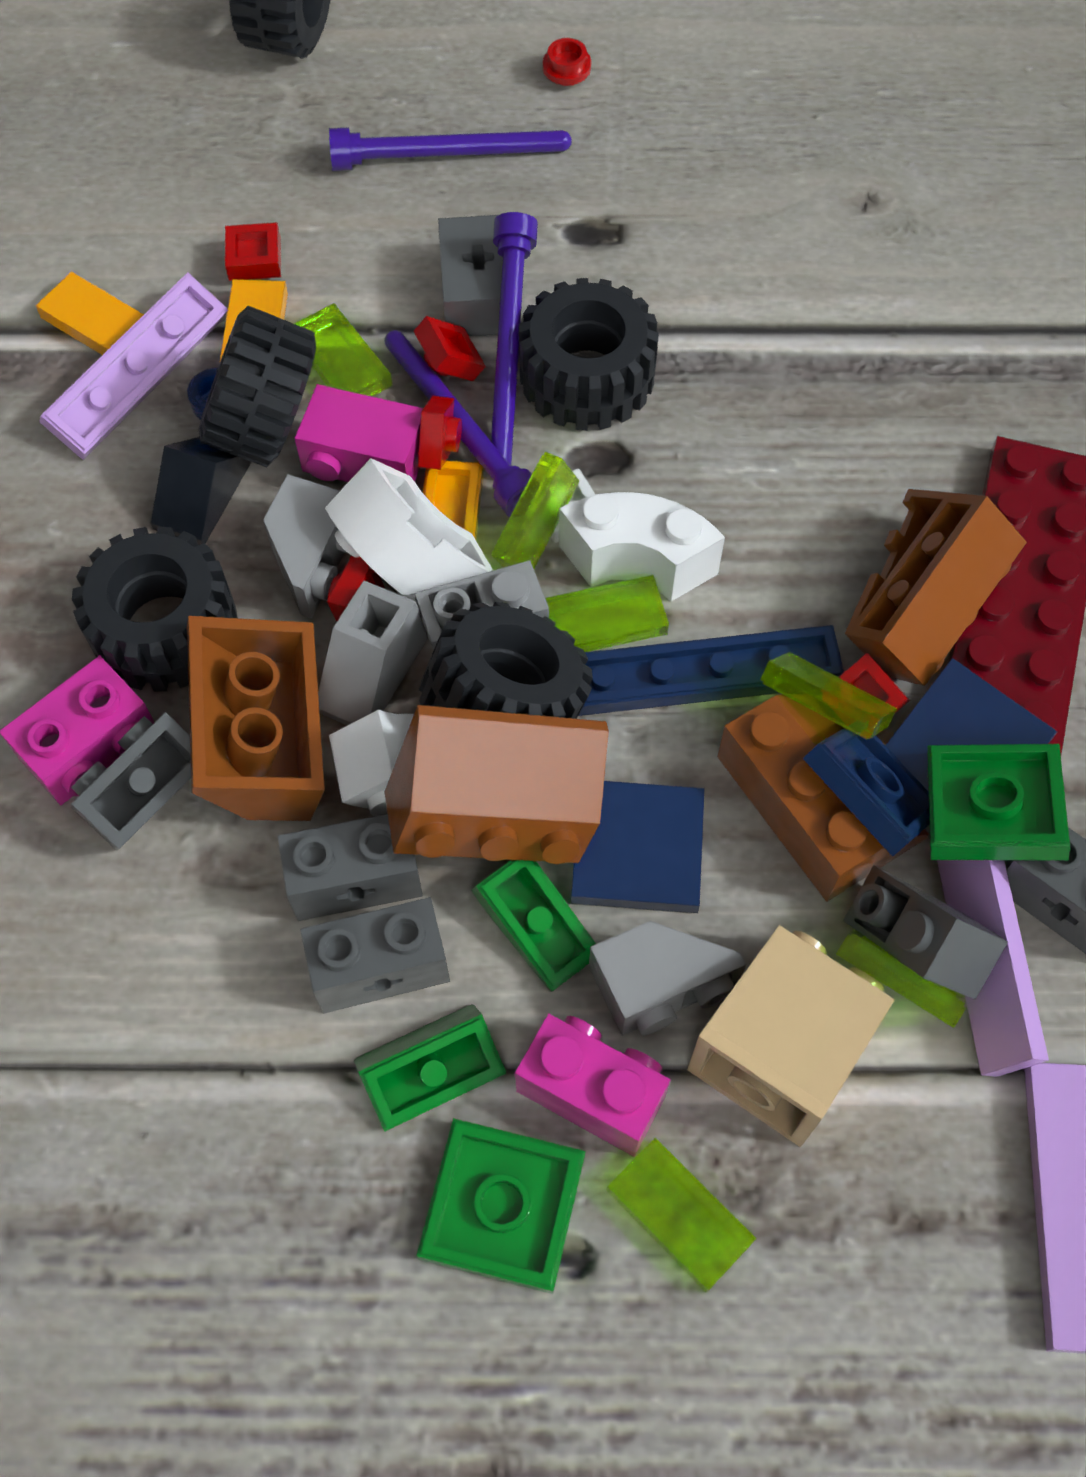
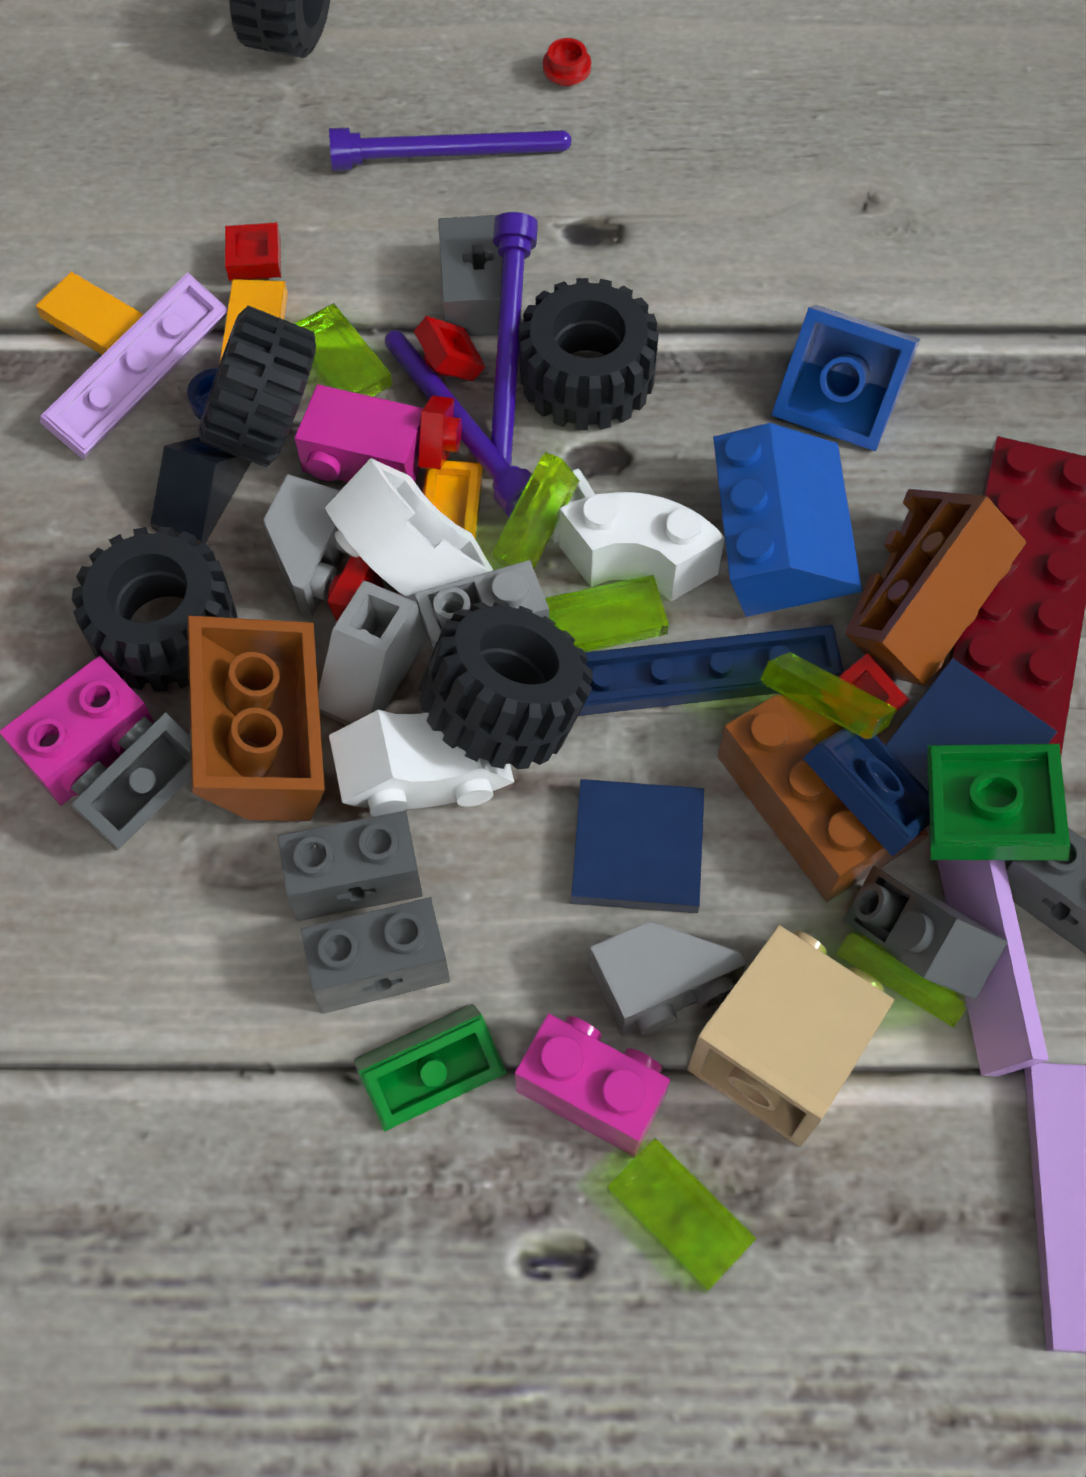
slope [384,705,609,864] -> none
green tile [416,1118,586,1294] -> none
green slope [471,860,596,992] -> none
none -> blue slope [713,423,863,617]
none -> blue slope [771,305,920,451]

